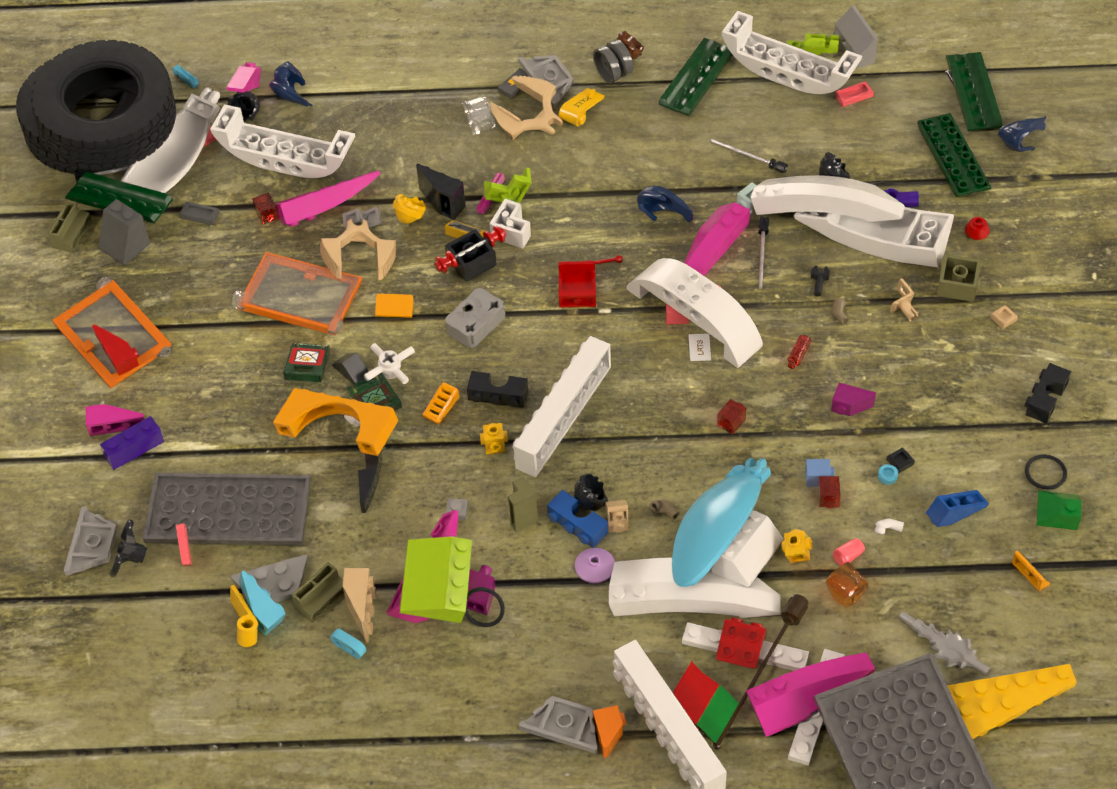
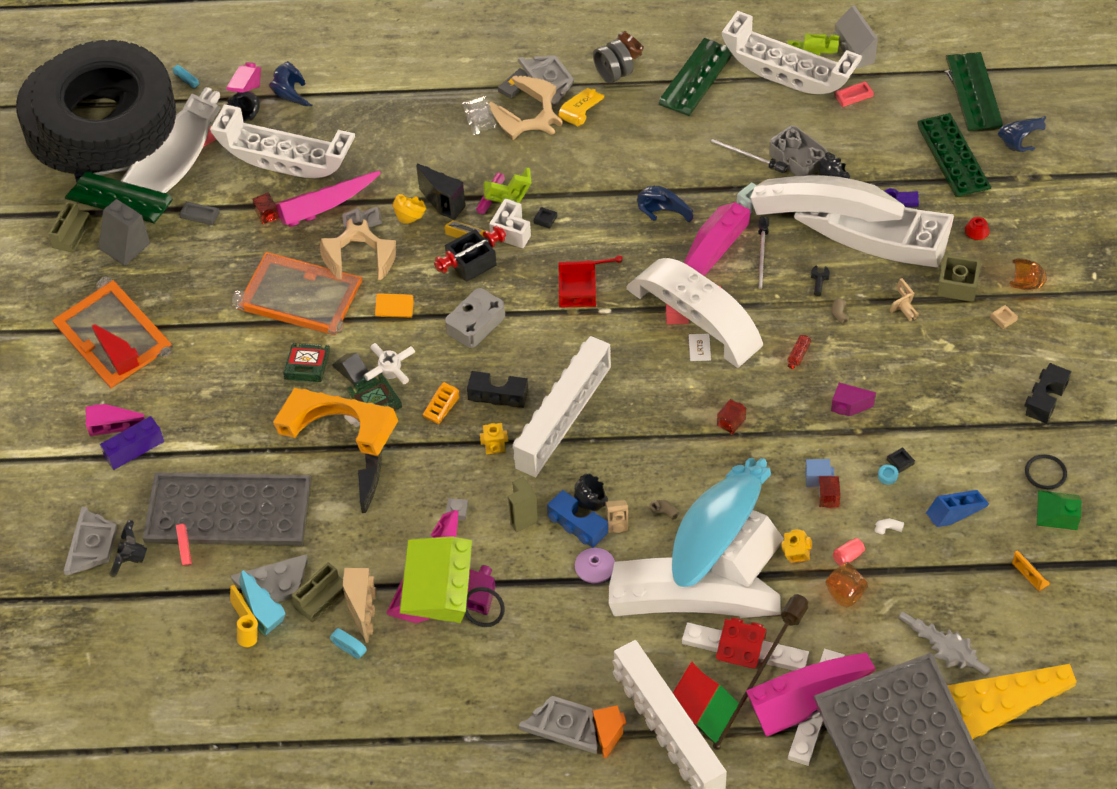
none -> black tile [533,207,557,229]
none -> light grey axle [769,125,828,176]
none -> clear orange piece [1010,258,1047,291]

